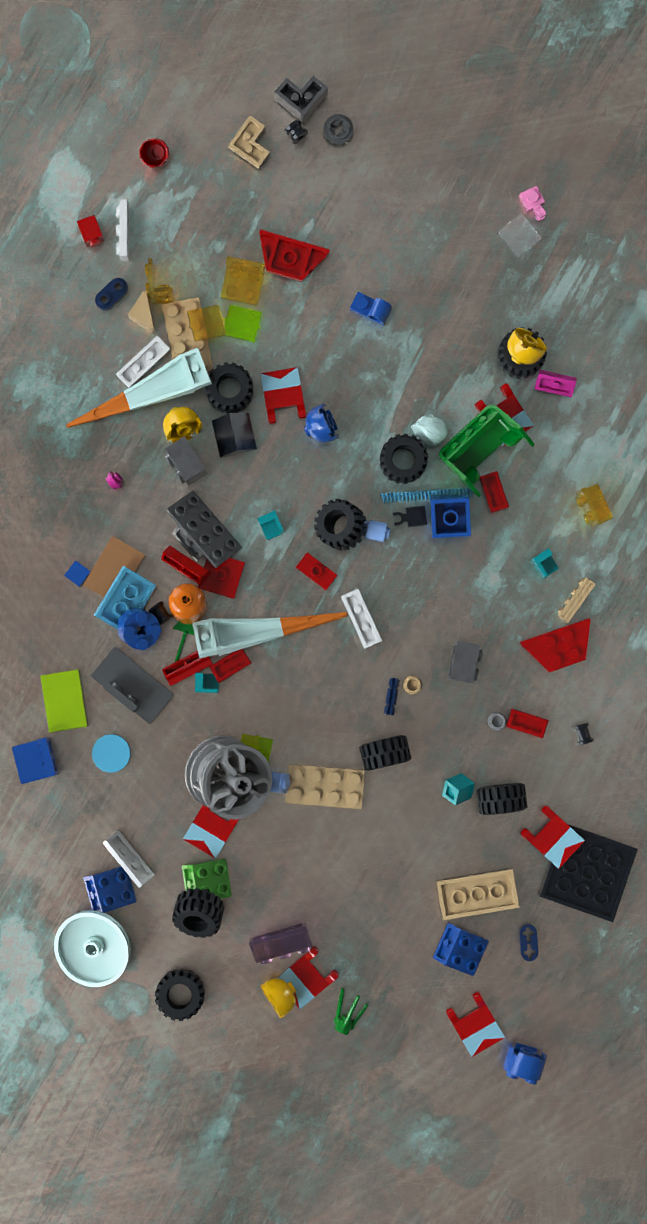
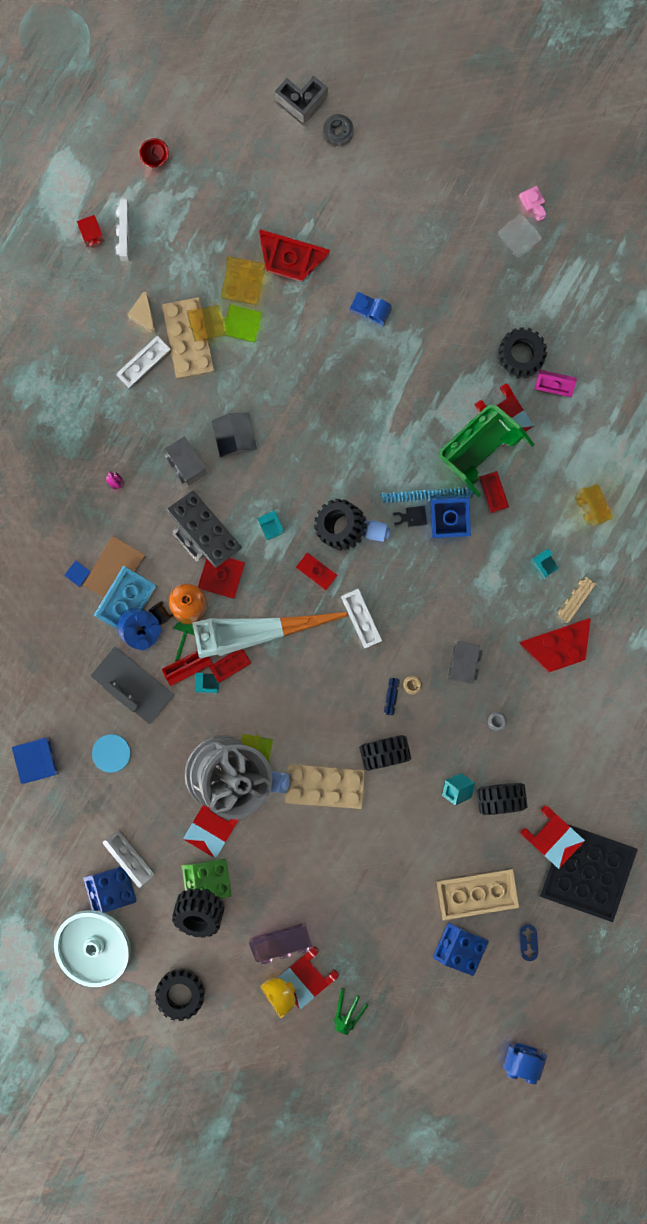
lime tile [40,669,88,733] -> none
light aqua plate [66,348,212,428] -> none
dark blue plate [95,278,128,311] -> none
clear yellow bracket [145,258,175,305] -> none
red piece [161,545,211,585] -> none
yellow cylinder [163,407,202,443] -> none
black tyre [205,362,254,413] -> none
tan plate [228,116,270,169] -> none
red flag [260,367,306,424] -> none
black wheel [284,119,308,144] -> none
blue cylinder [304,403,339,443] -> none
black tyre [379,434,428,484] -> none
light aqua hair [411,414,448,446] -> none
red flag [446,992,505,1057] -> none
red plate [506,709,549,738] -> none
yellow cylinder [507,327,547,365] -> none
black bush [572,723,594,746] -> none

